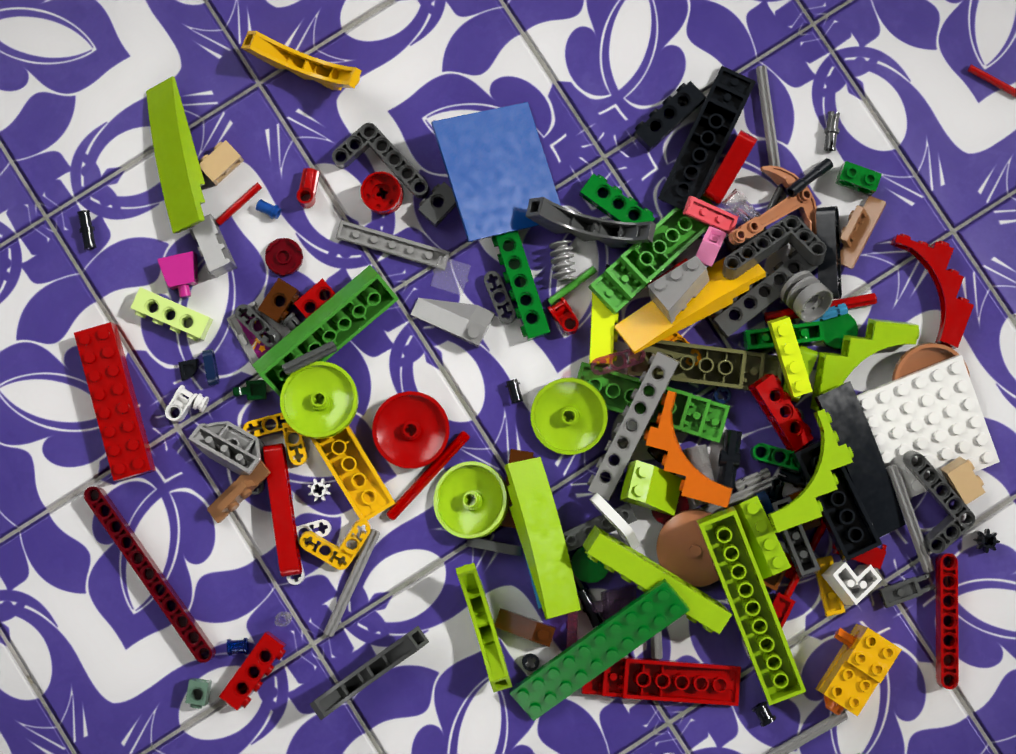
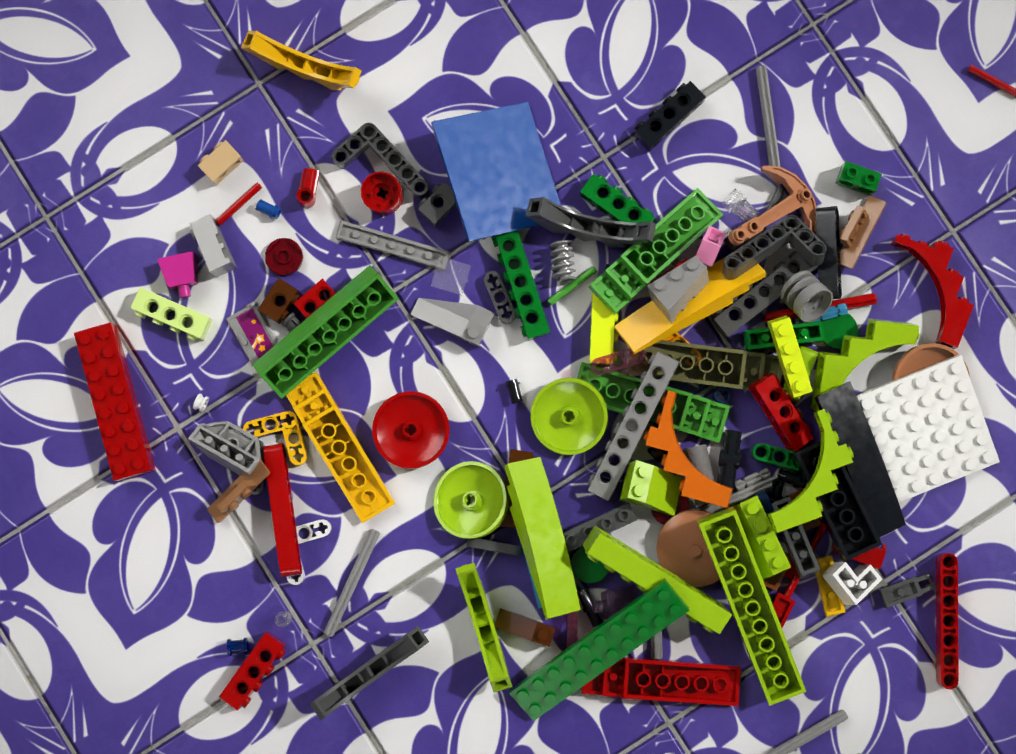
black pin [77,210,97,250] -> none
dark red beam [84,487,216,663] -> none
lime slope [146,76,205,233] -> none
white piece [165,385,198,423] -> none
black tile [178,359,199,381] -> none
sand green brick [185,678,212,709] -> none
dark blue beam [202,349,220,386] -> none
dark green plate [233,380,267,401] -> none
dark grey beam [235,304,282,347] -> none
lime dish [280,361,359,439] -> none
dark grey axle [282,341,337,375] -> none
yellow beam [299,519,371,570] -> none
white gear [308,478,331,501] -> none
red axle [386,431,470,520] -> none
black bush [522,653,539,671] -> none
red piece [547,297,579,335] -> none
white beam [589,493,640,549] -> none
black slope [658,66,756,211] -> none
coral tile [683,196,738,235] -> none
red beam [703,130,757,205] -> none
black bush [751,701,776,727] -> none
black piece [786,158,833,197] -> none
yellow piece [815,624,902,716] -> none
dark grey pin [824,111,840,151] -> none
light grey axle [887,464,934,573] -> none
dark grey beam [903,451,975,554] -> none
tan brick [940,457,986,505] -> none
black gear [973,529,1000,553] -> none

